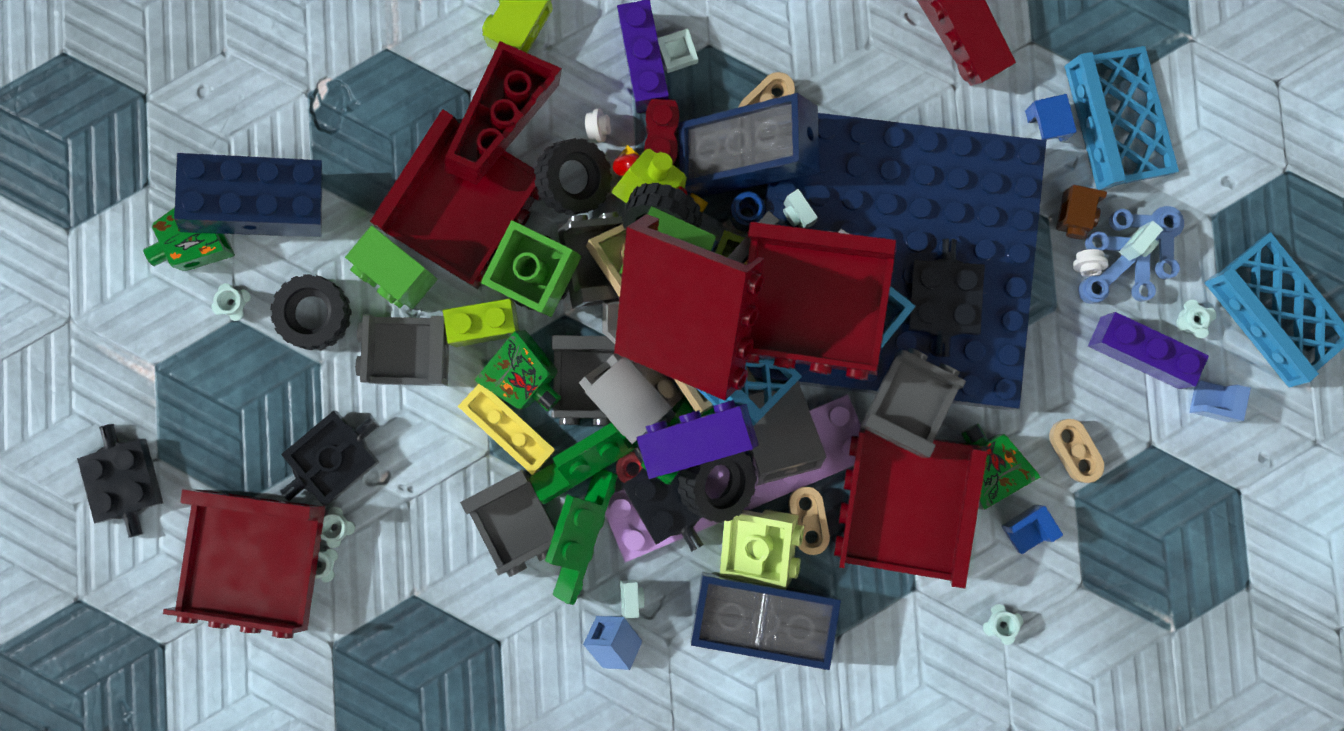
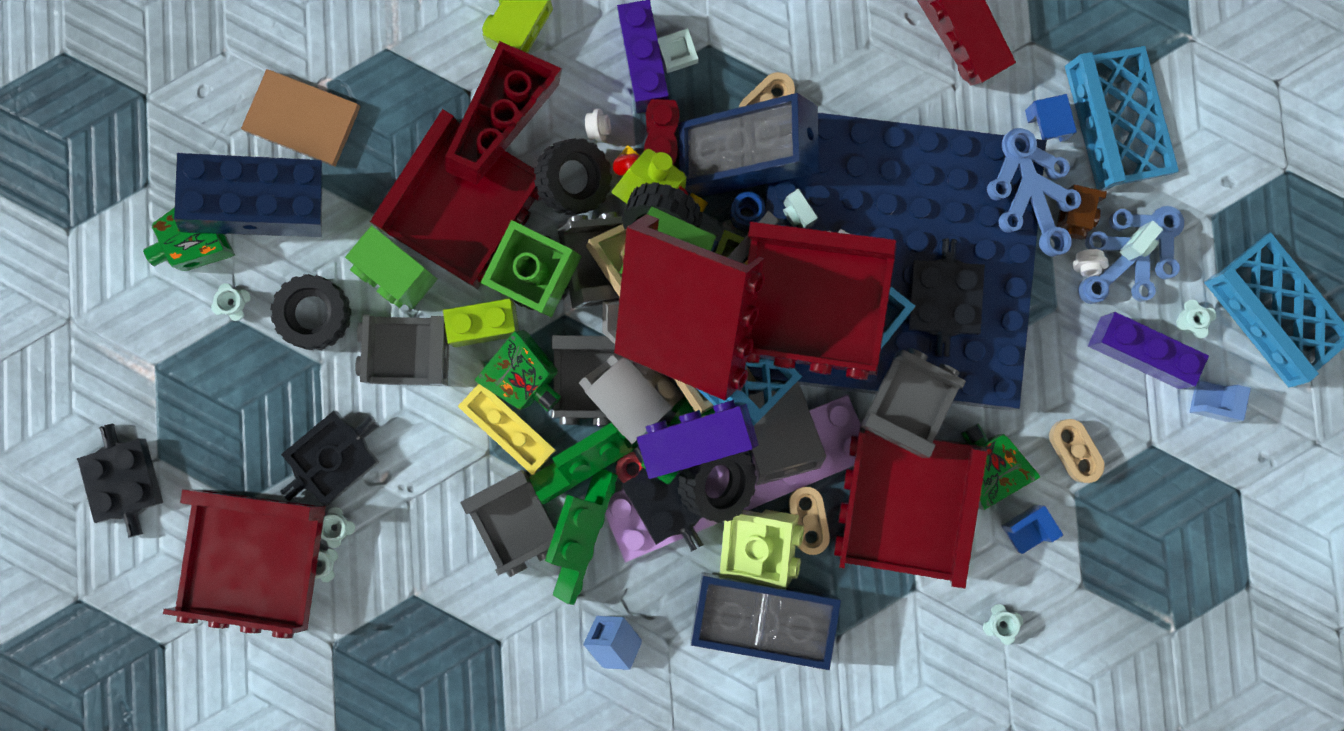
light aqua plate [620,580,644,618] -> none
none -> medium nougat tile [241,69,361,167]
none -> medium blue plant [987,128,1081,257]

